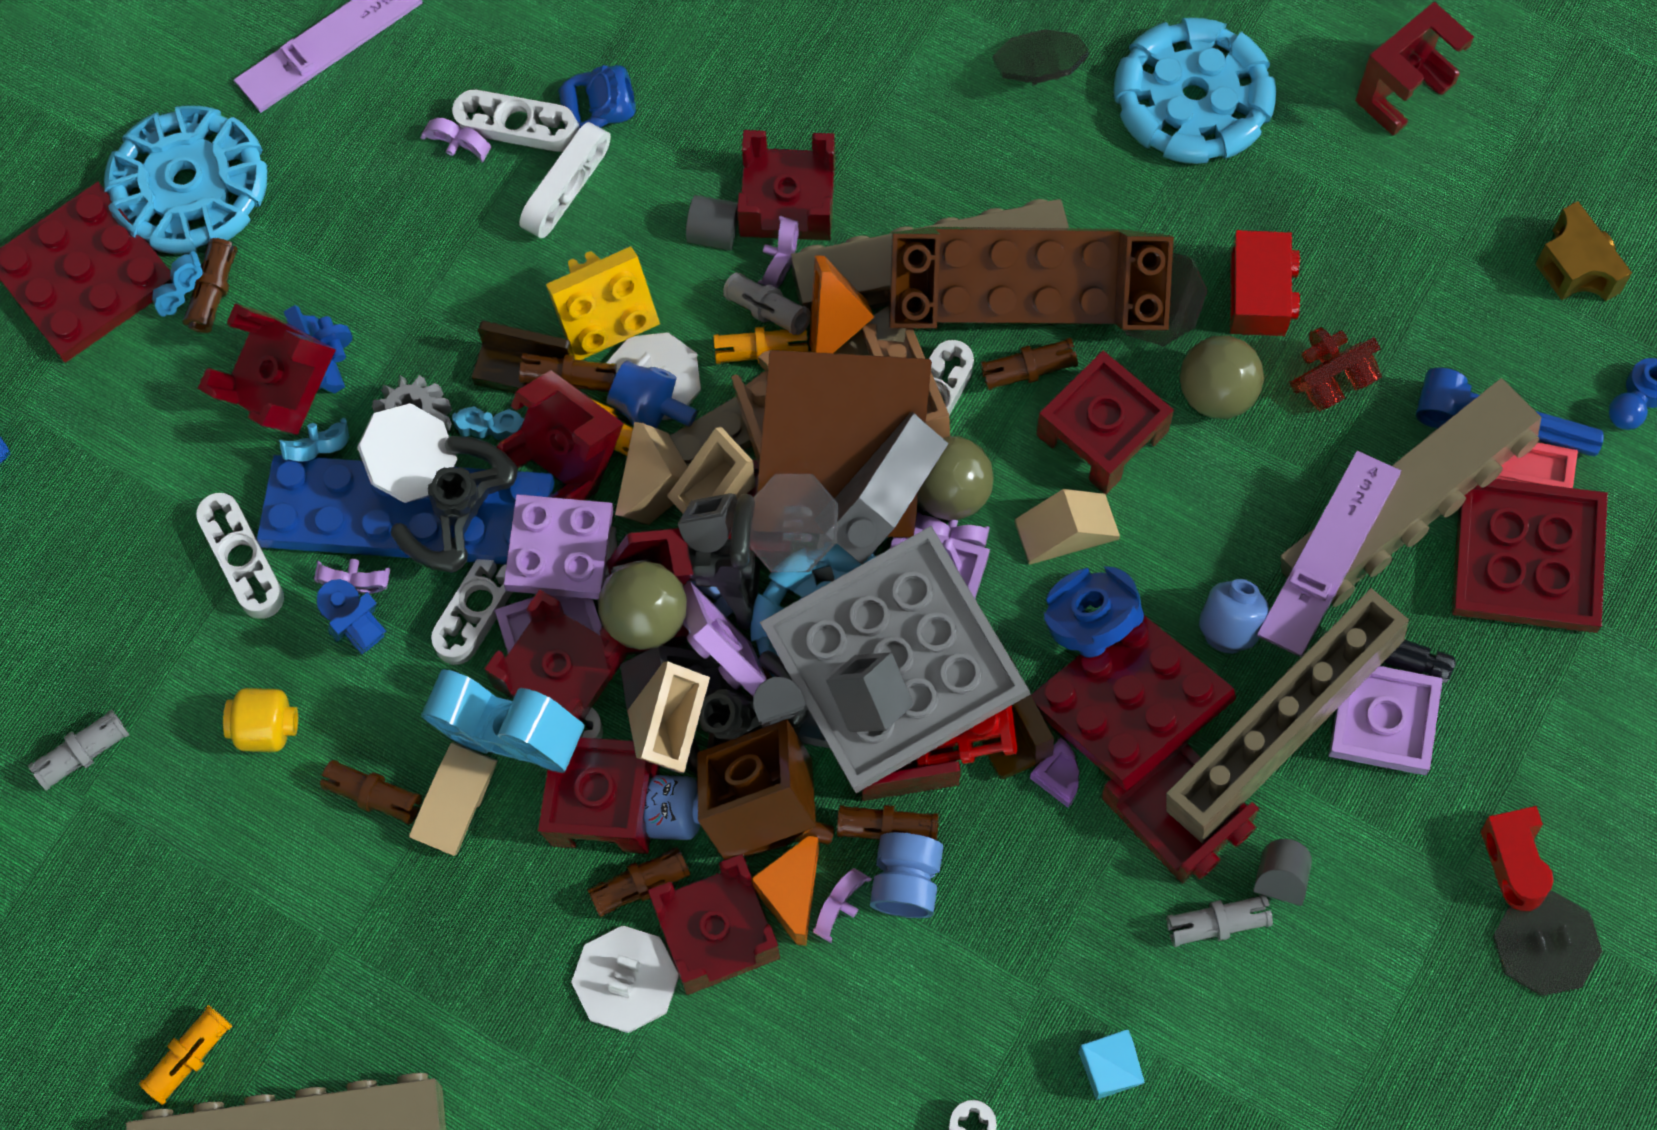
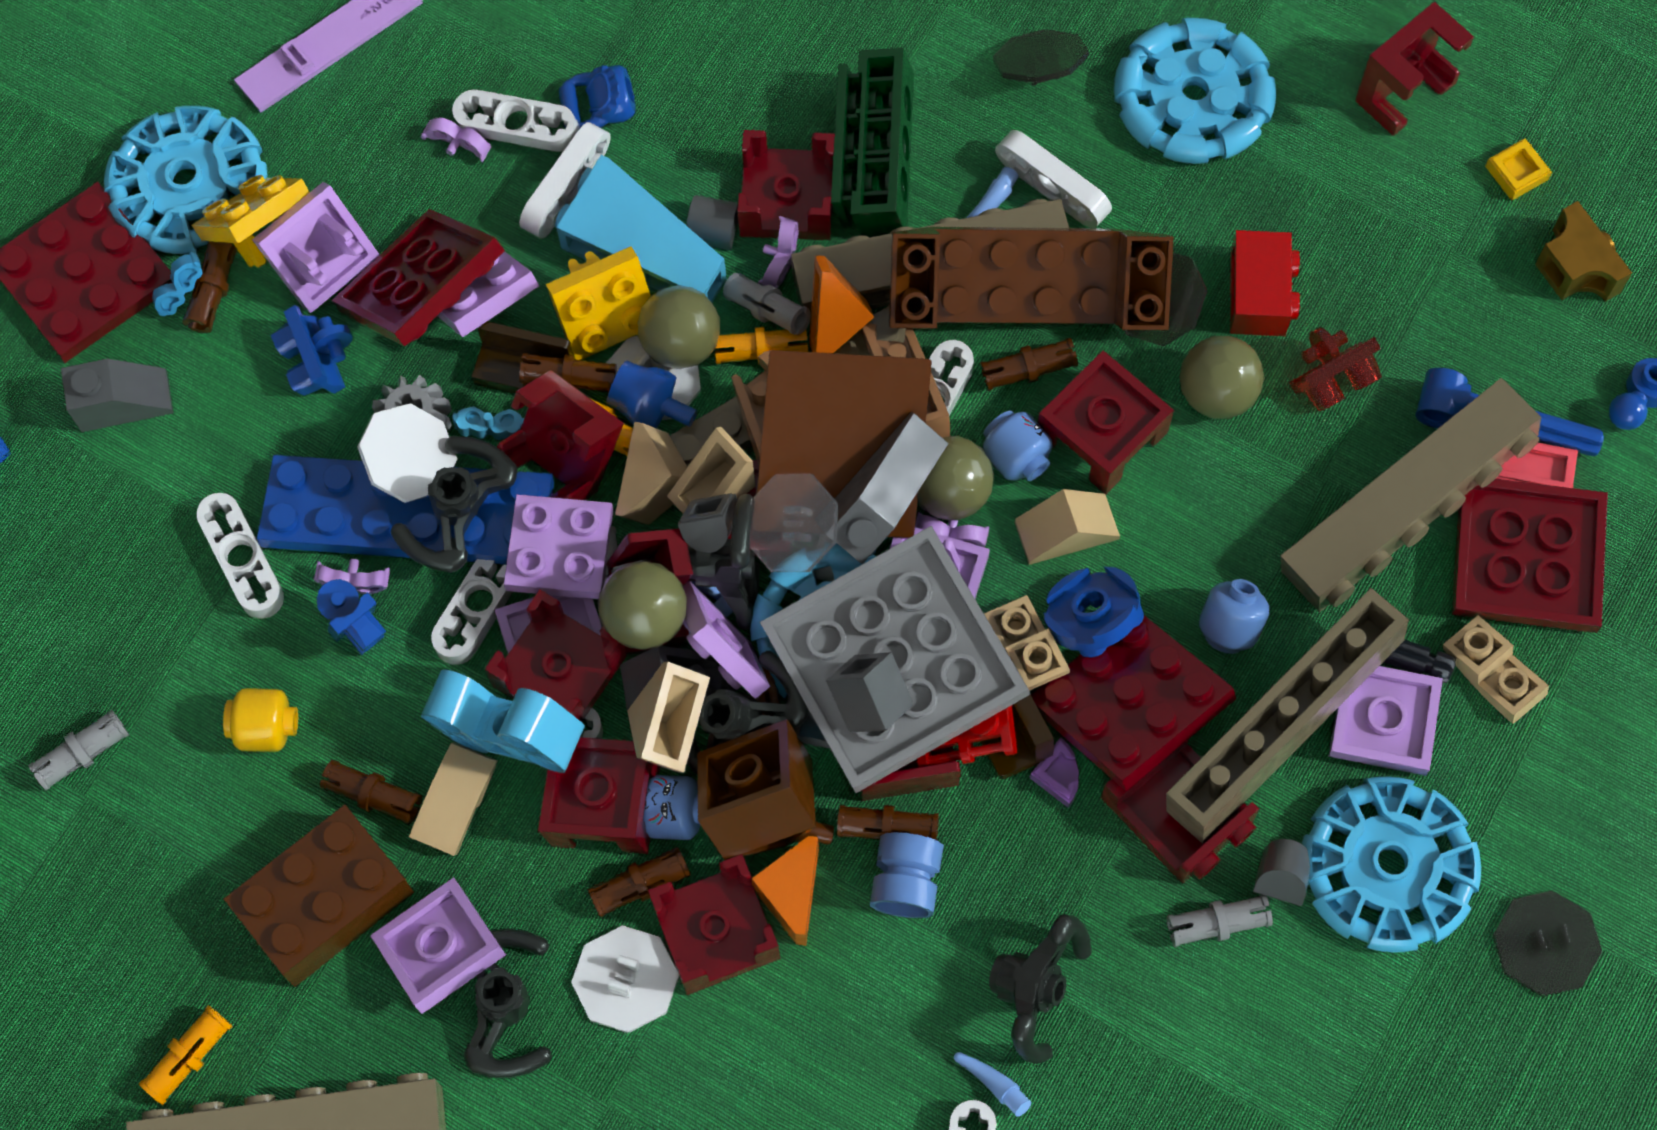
dark red panel [197,303,336,435] -> none
medium azure piece [279,418,349,461] -> none
dark grey brick [753,677,807,728] -> none
lavender piece [813,868,872,944] -> none
medium azure slope [1079,1030,1145,1100] -> none
lavender piece [1257,451,1401,657] -> none
red leg [1480,806,1554,911] -> none
none -> dark grey slope [61,358,174,432]
none -> yellow plate [192,175,310,268]
none -> reddish brown brick [224,805,414,987]
none -> lavender plate [252,182,380,313]
none -> dark red plate [332,209,505,347]
none -> lavender plate [370,877,506,1014]
none -> lavender plate [438,251,539,338]
none -> pearl dark grey piece [464,928,552,1078]
none -> medium azure slope [555,155,727,303]
none -> olive piece [638,285,720,369]
none -> dark green brick [831,47,914,238]
none -> light blue helmet [954,1052,1031,1117]
none -> light blue helmet [966,167,1019,218]
none -> medium blue head [983,410,1053,481]
none -> tan slope [984,595,1070,690]
none -> pearl dark grey piece [989,914,1092,1064]
none -> white beam [995,130,1112,228]
none -> medium azure plate [1302,776,1481,953]
none -> tan slope [1443,615,1549,724]
none -> yellow tile [1485,138,1552,201]

